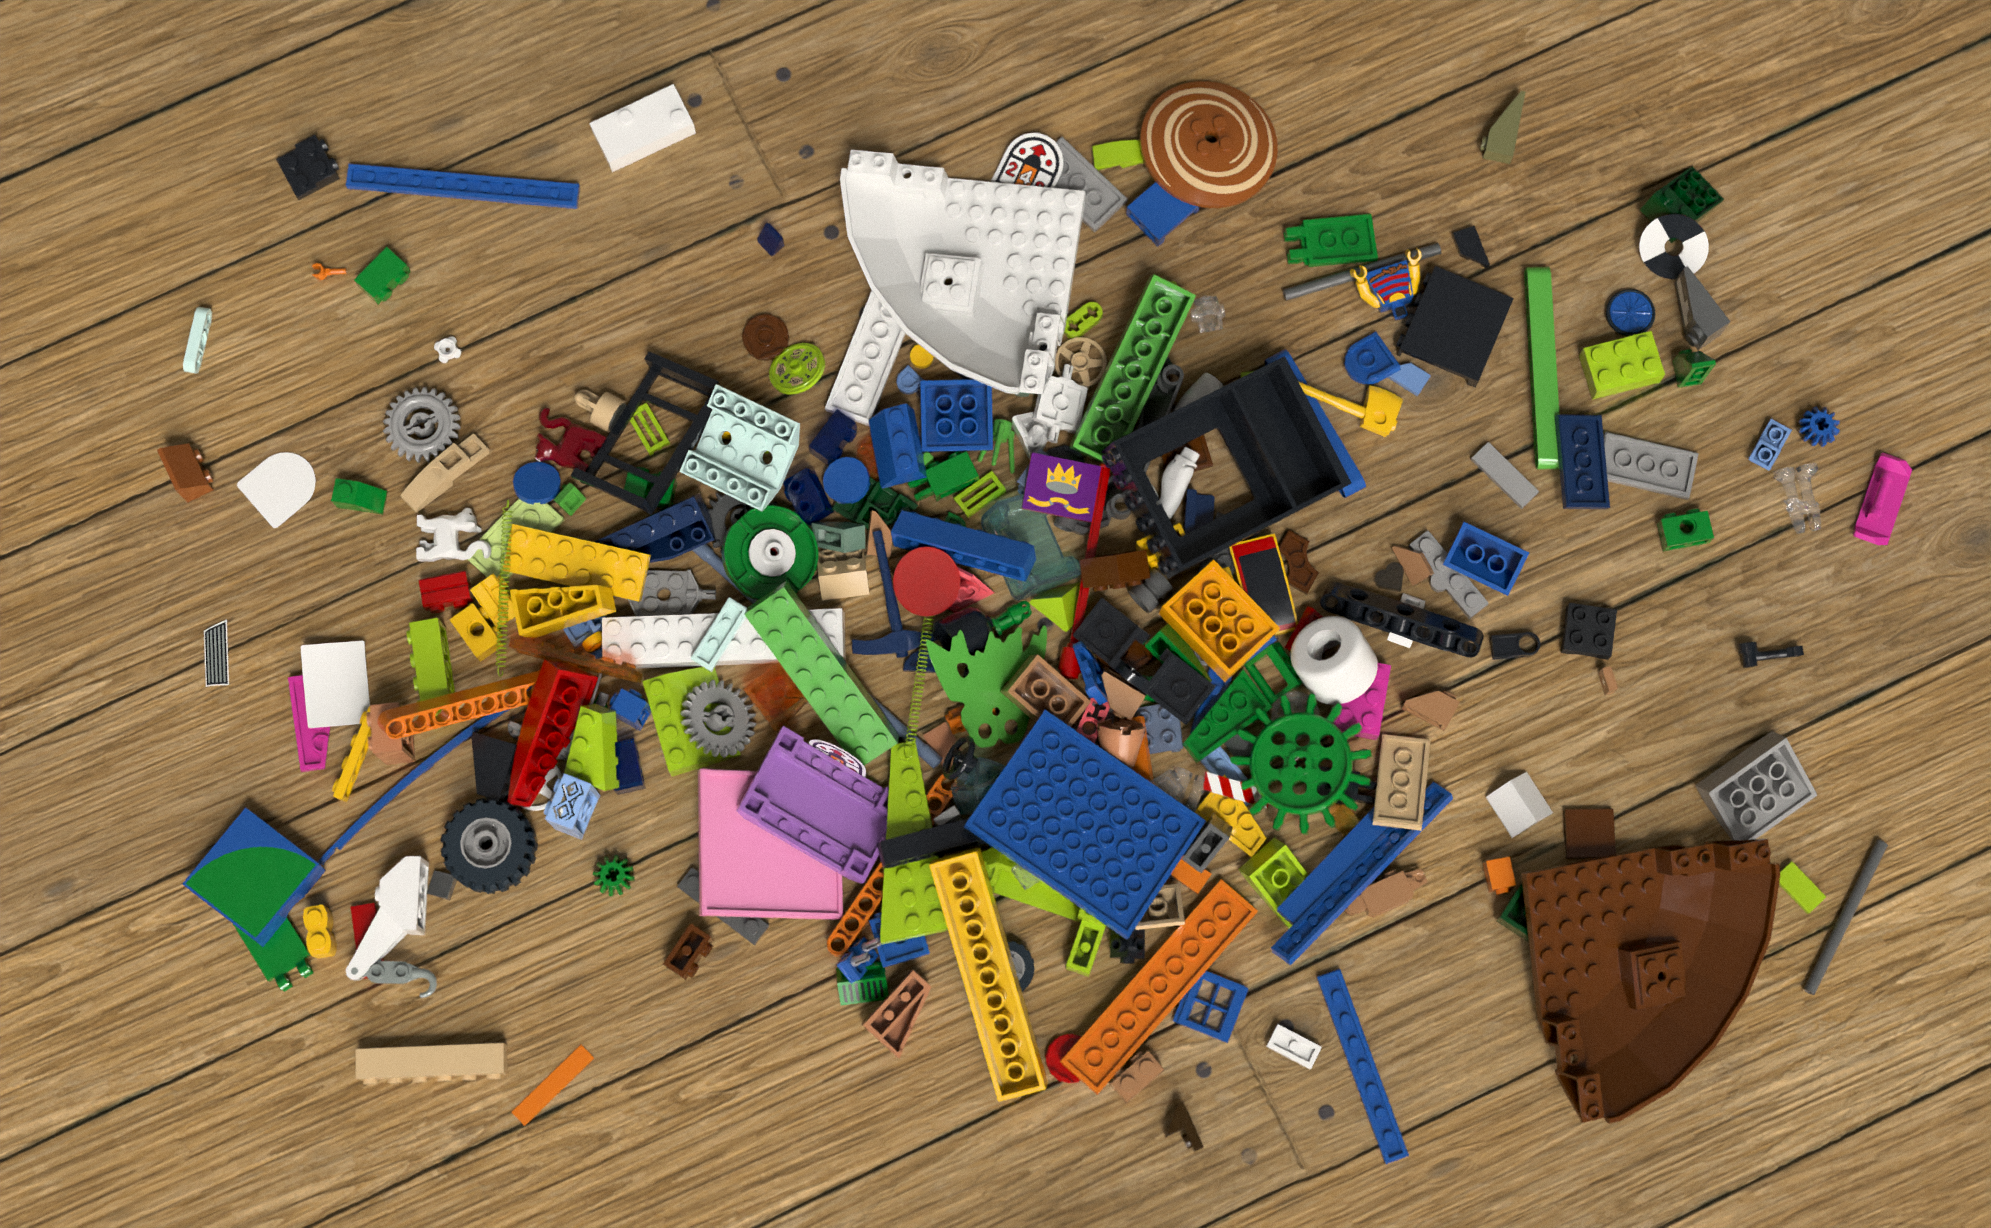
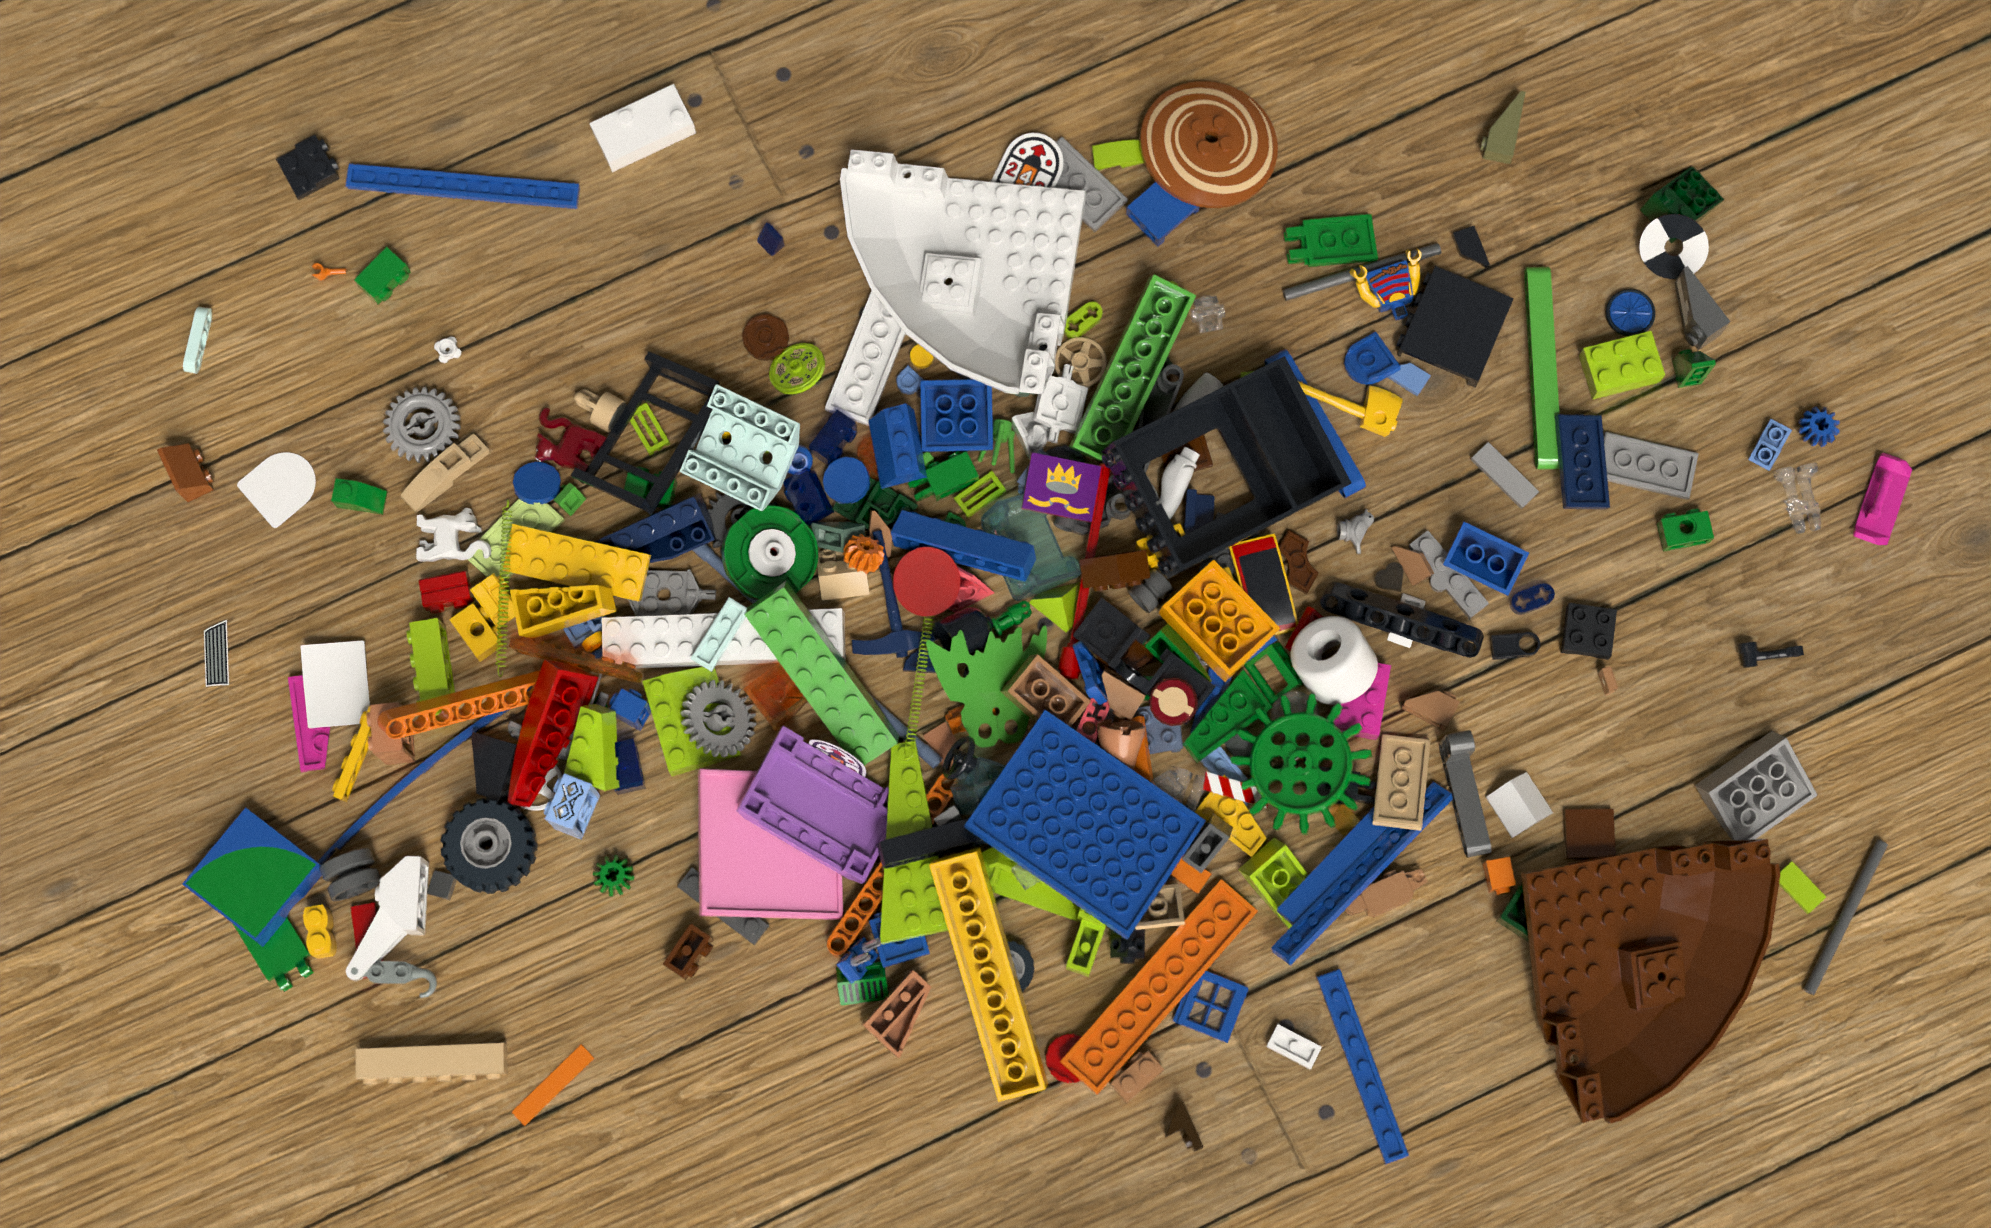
none -> dark grey wheel [319,848,382,901]
none -> blue head [788,443,813,476]
none -> orange gear [843,534,884,574]
none -> tile [1149,678,1198,726]
none -> light grey animal [1337,509,1374,554]
none -> dark grey beam [1439,730,1491,858]
none -> clear blue beam [1510,583,1555,615]

